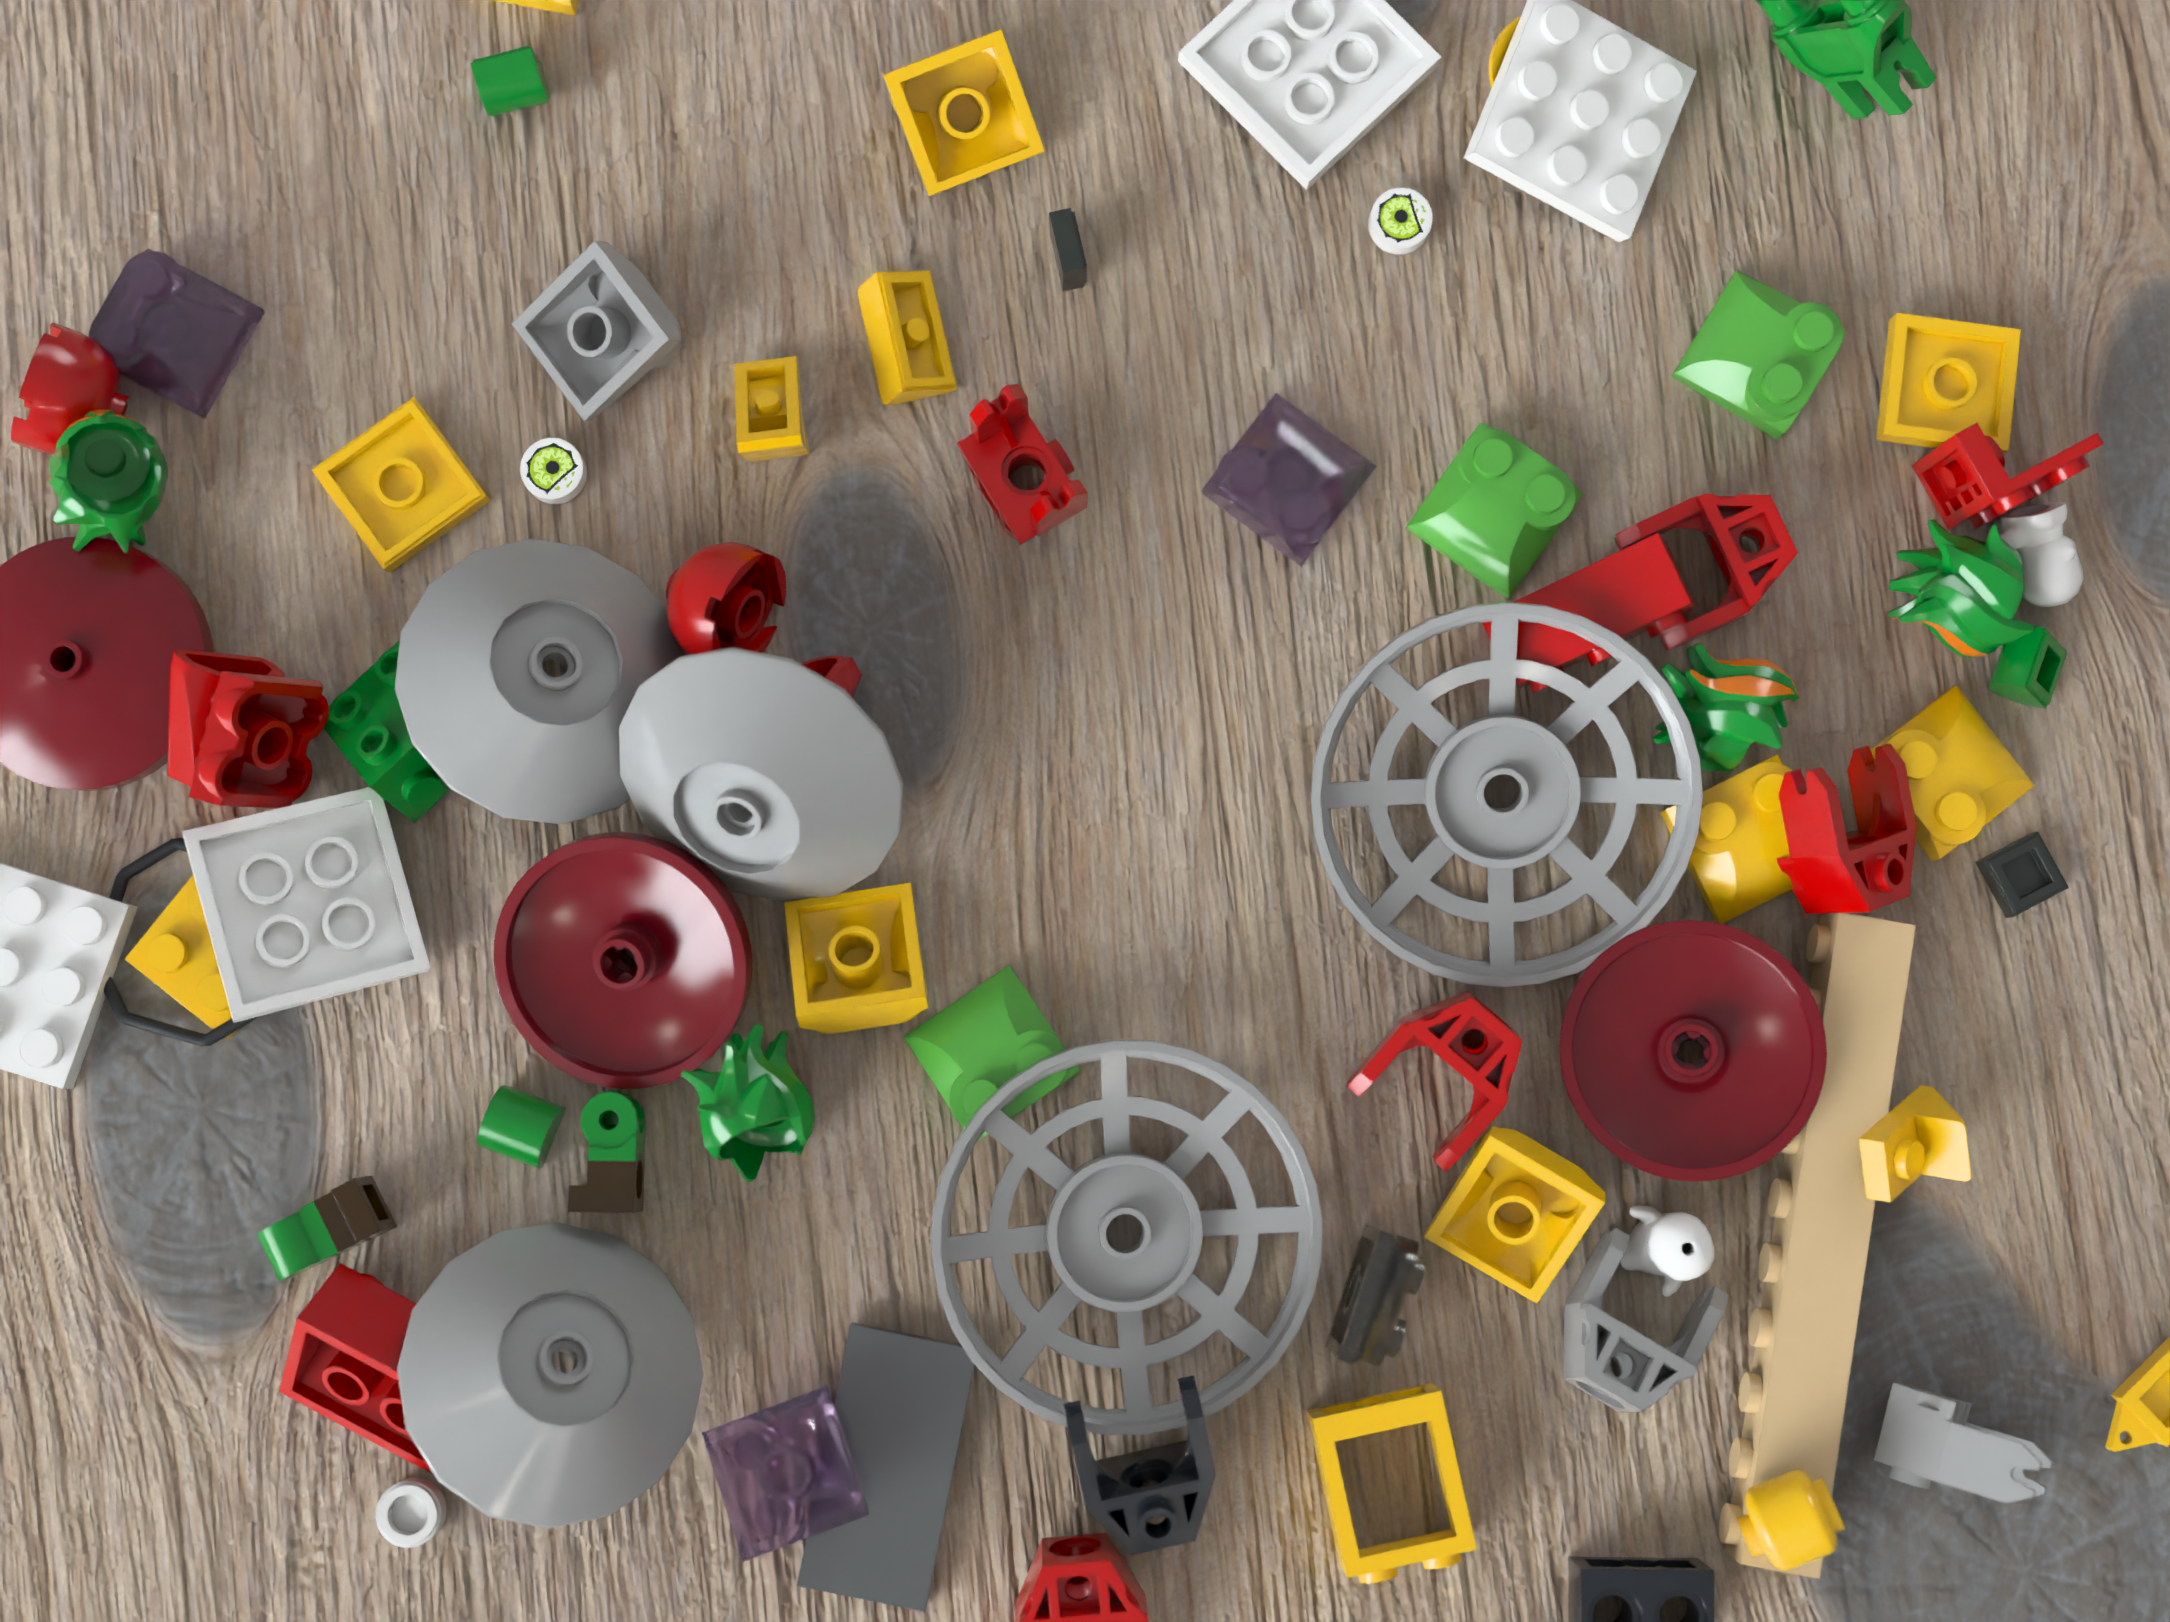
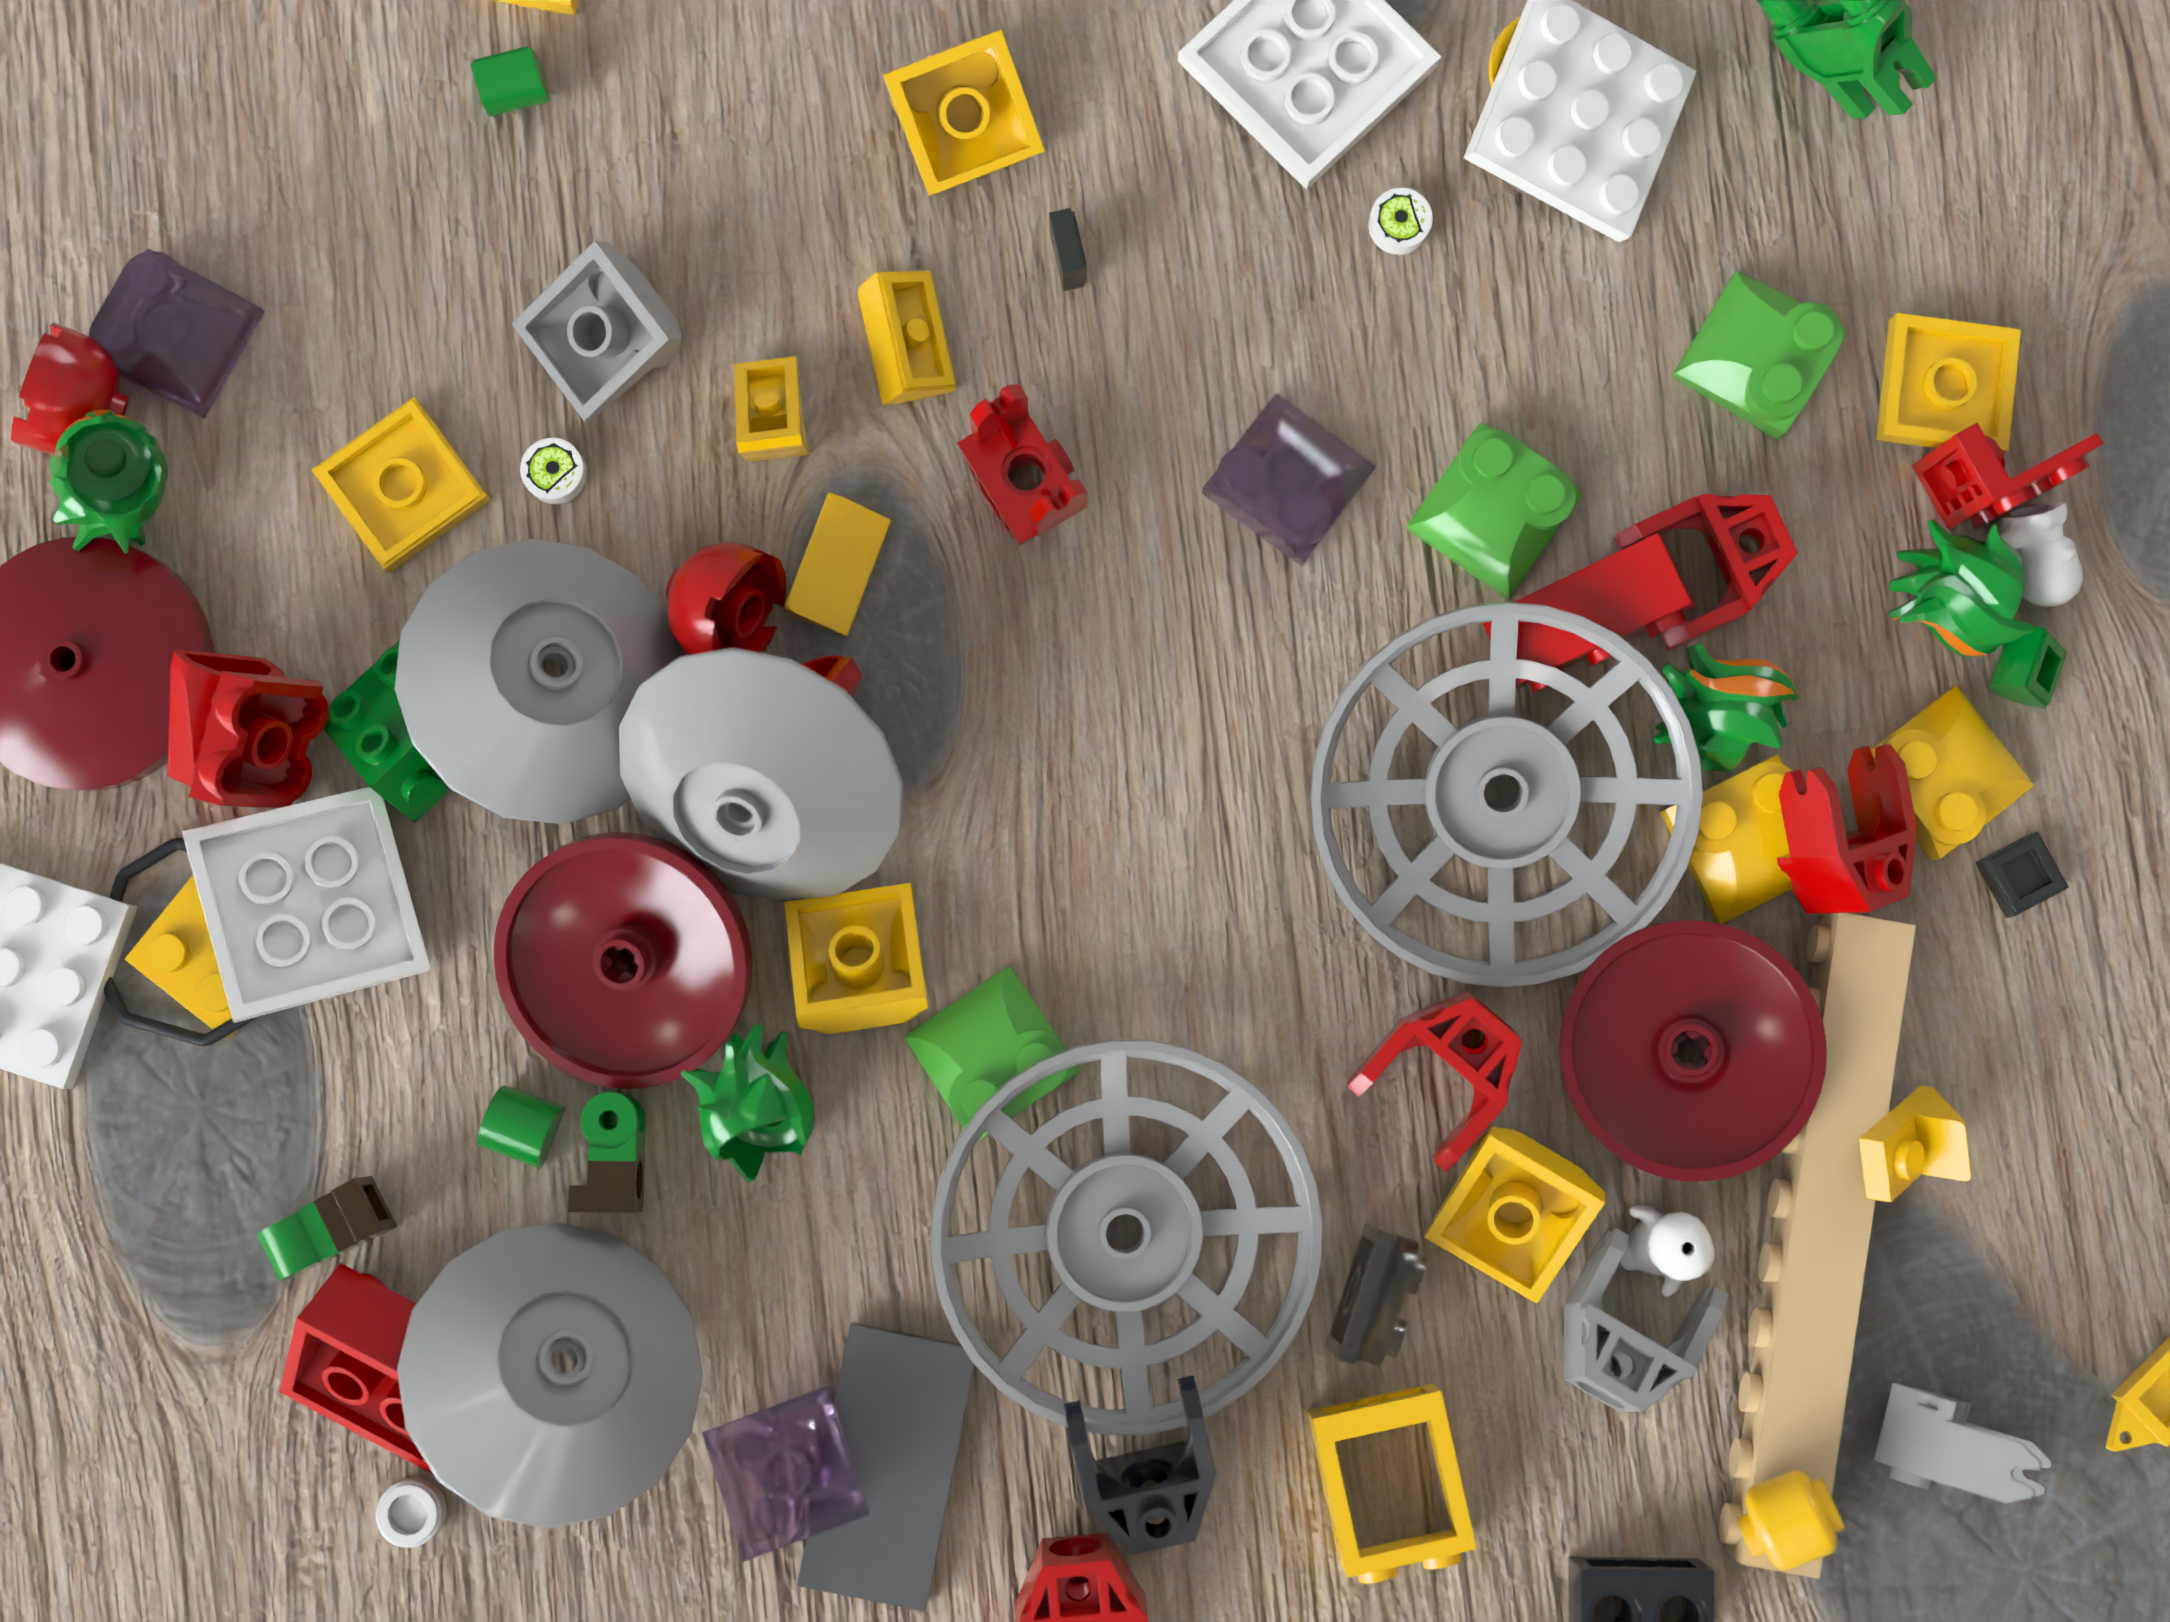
none -> yellow slope [785,492,891,637]

